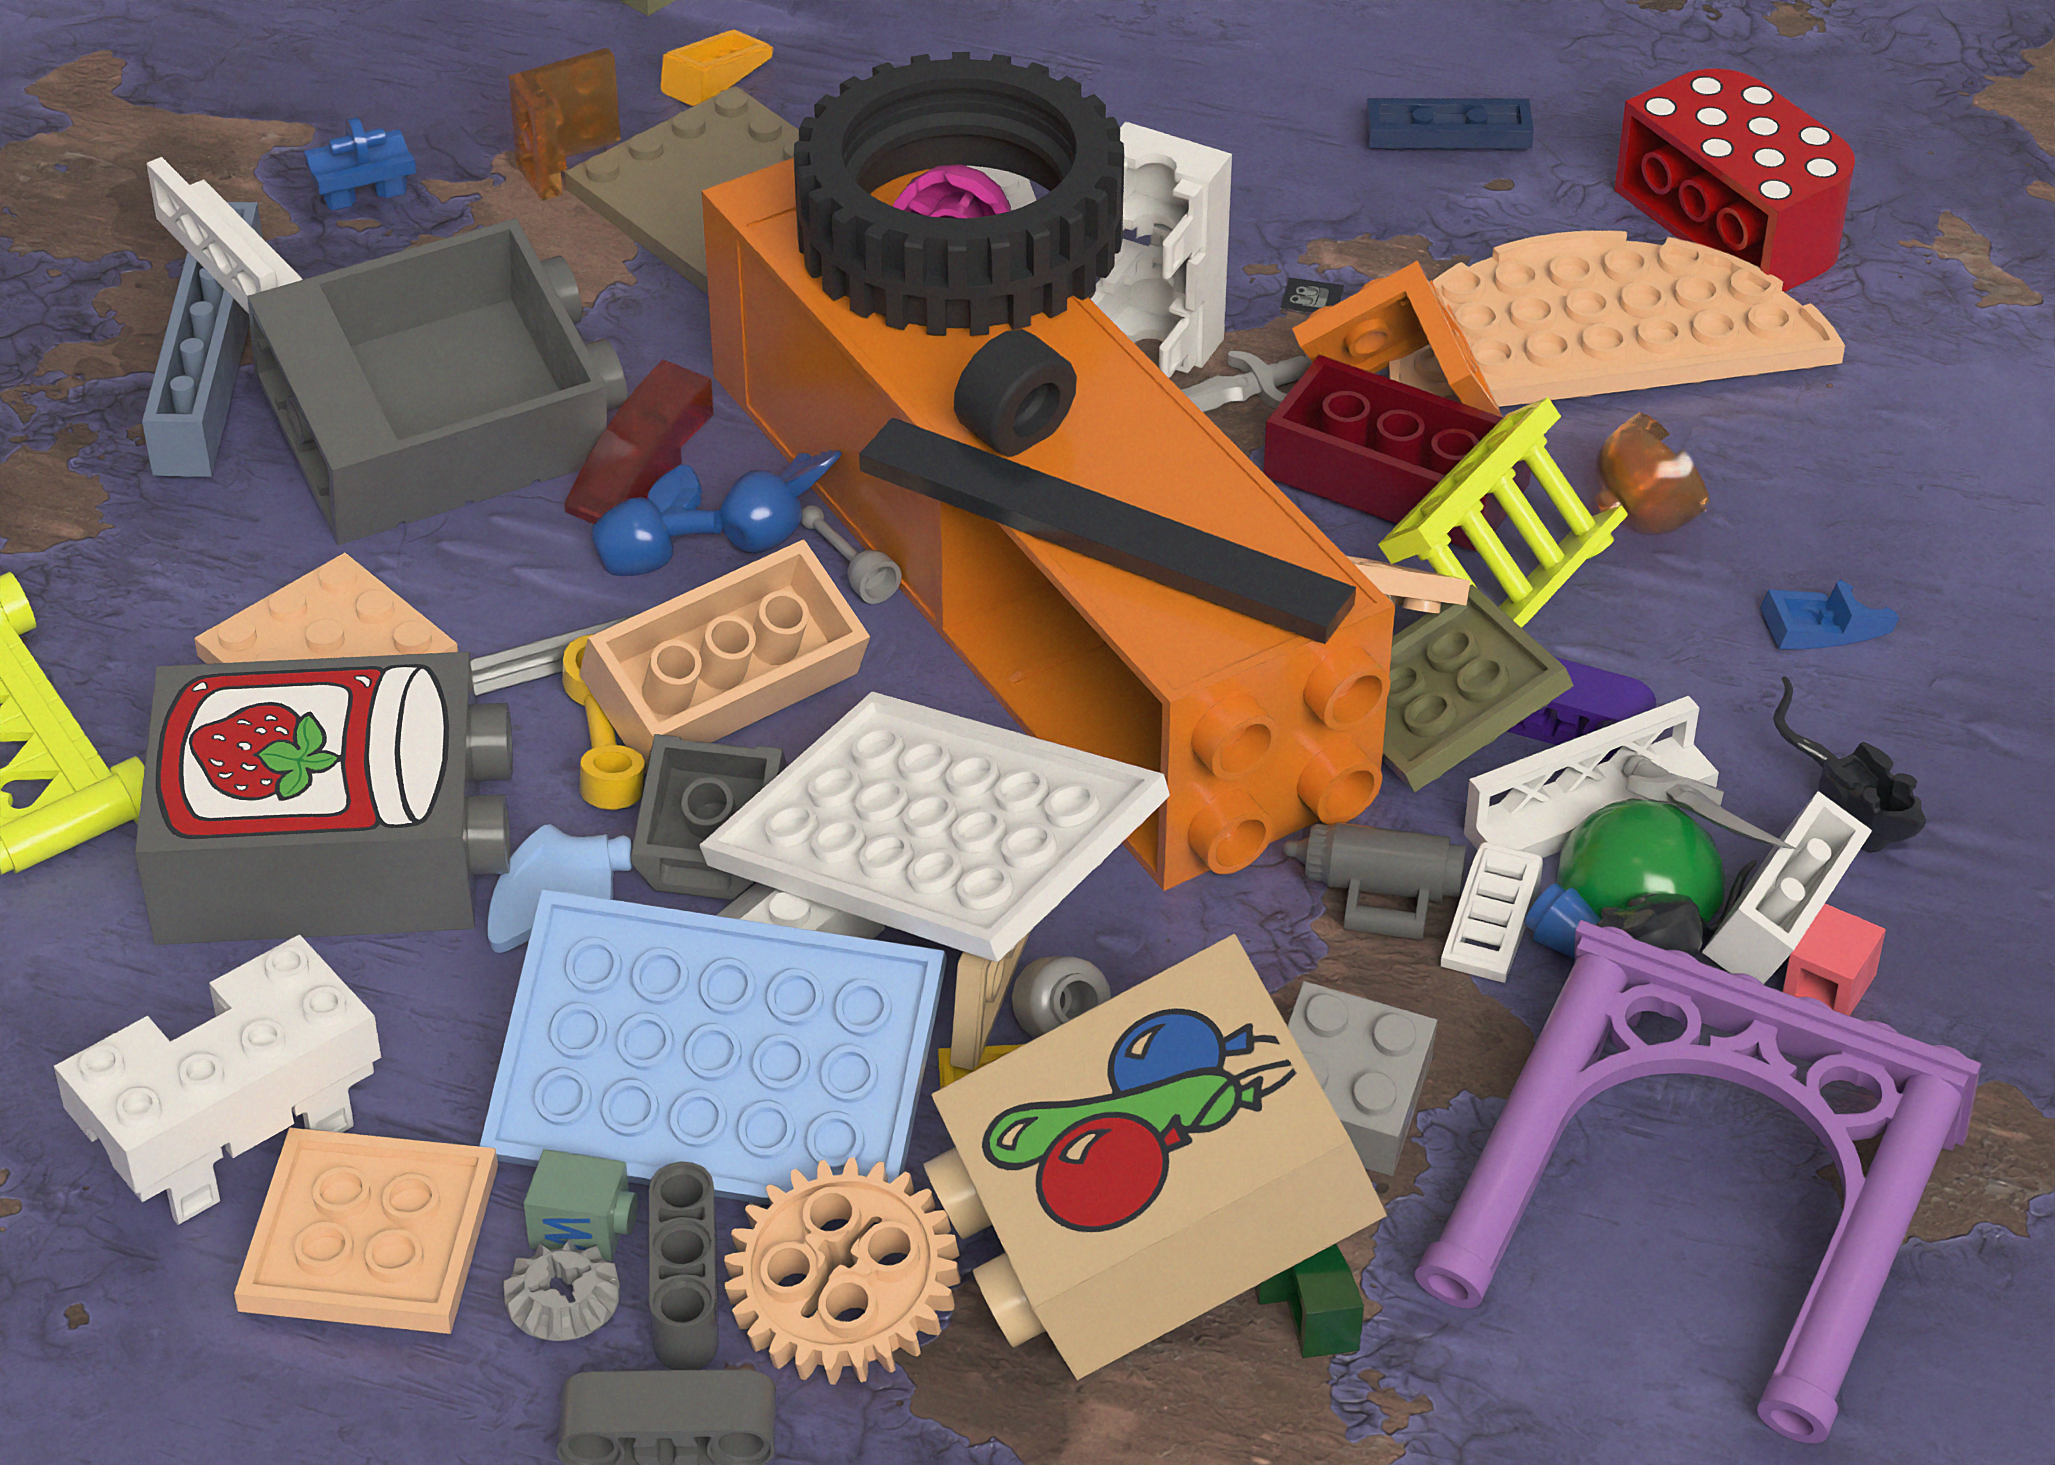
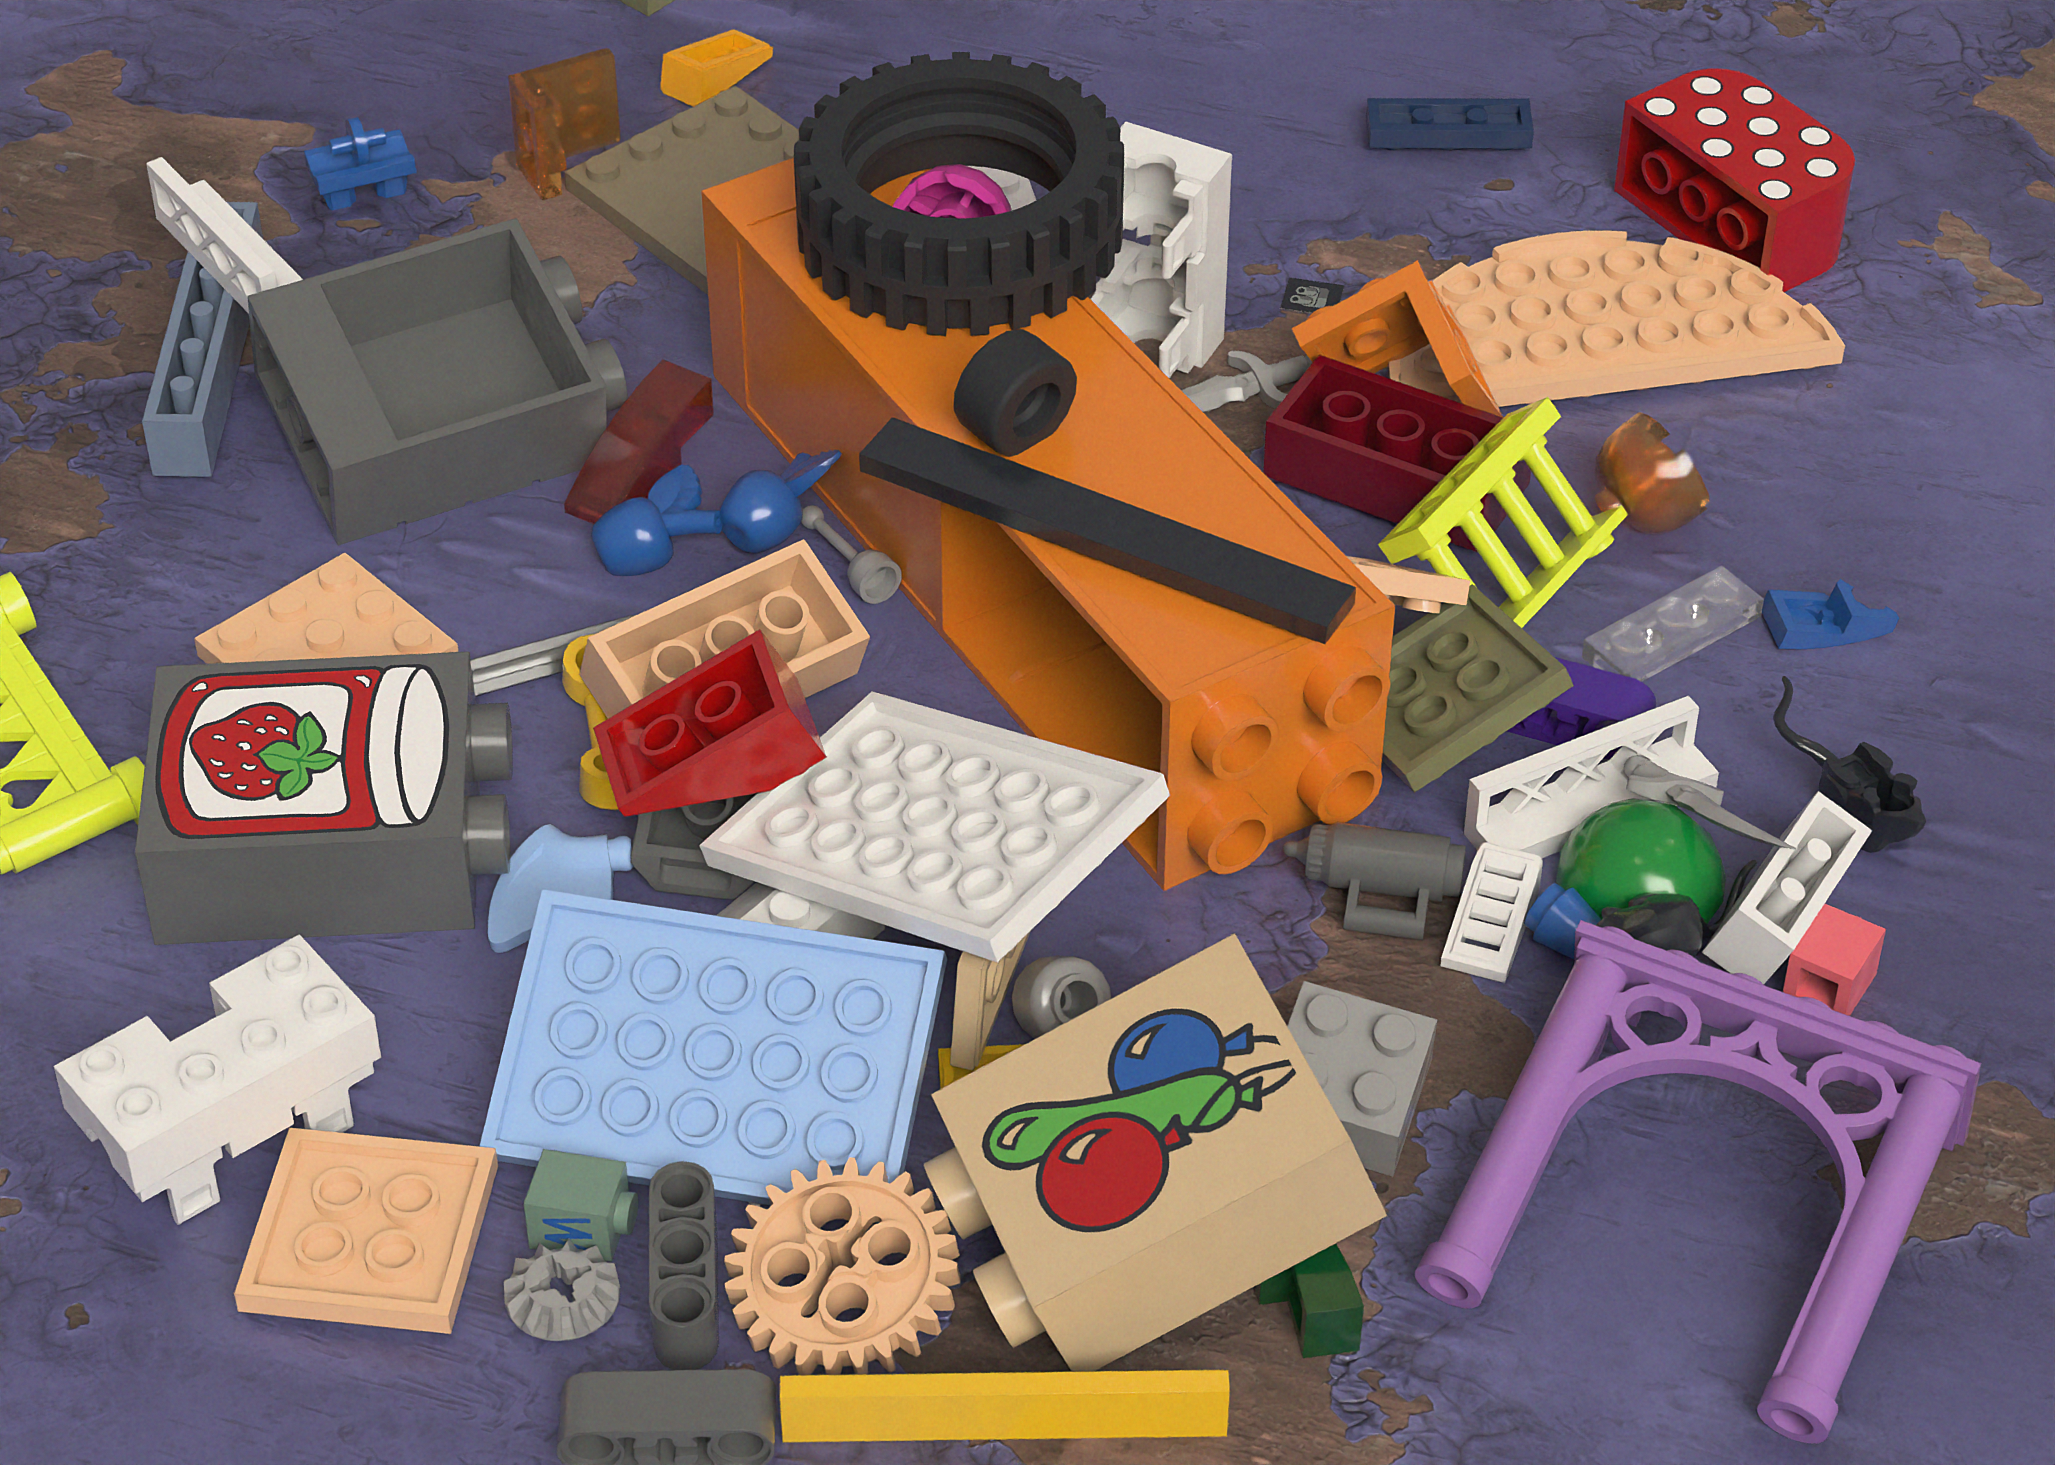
none -> red slope [593,629,827,817]
none -> yellow tile [780,1370,1230,1442]
none -> clear plate [1582,566,1764,682]

